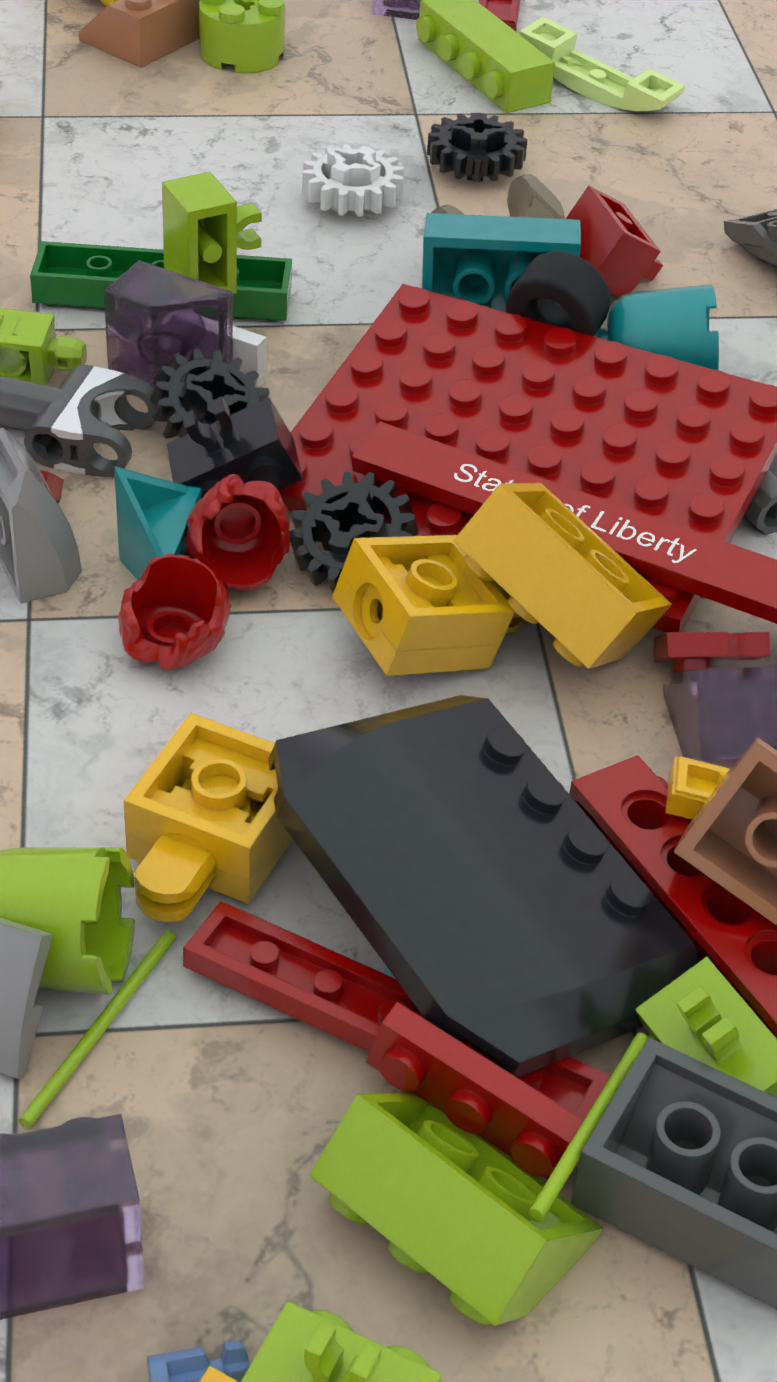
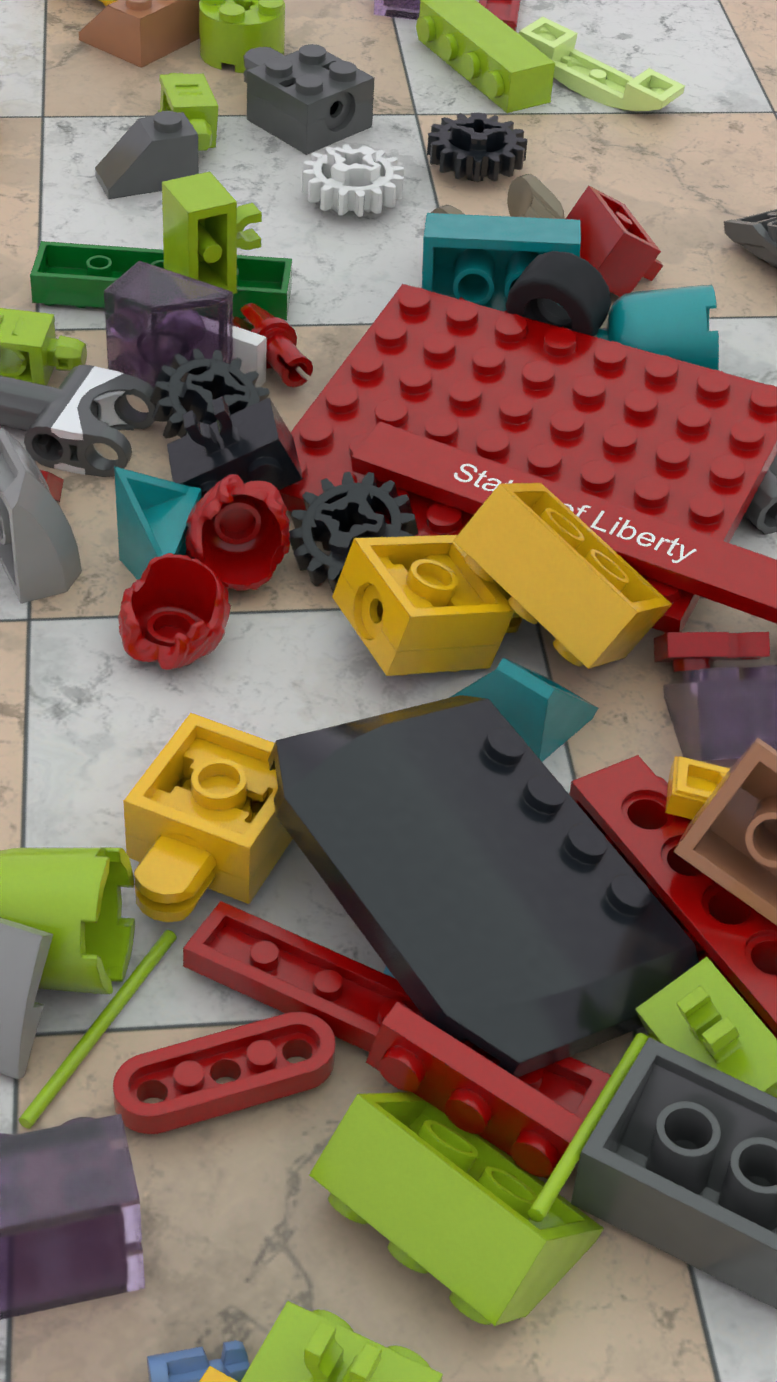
none -> dark grey slope [95,111,199,199]
none -> red plate [113,1012,335,1134]
none -> lime piece [158,73,218,151]
none -> red arm [232,303,313,388]
none -> dark grey brick [244,44,375,155]
none -> teal slope [449,658,599,762]

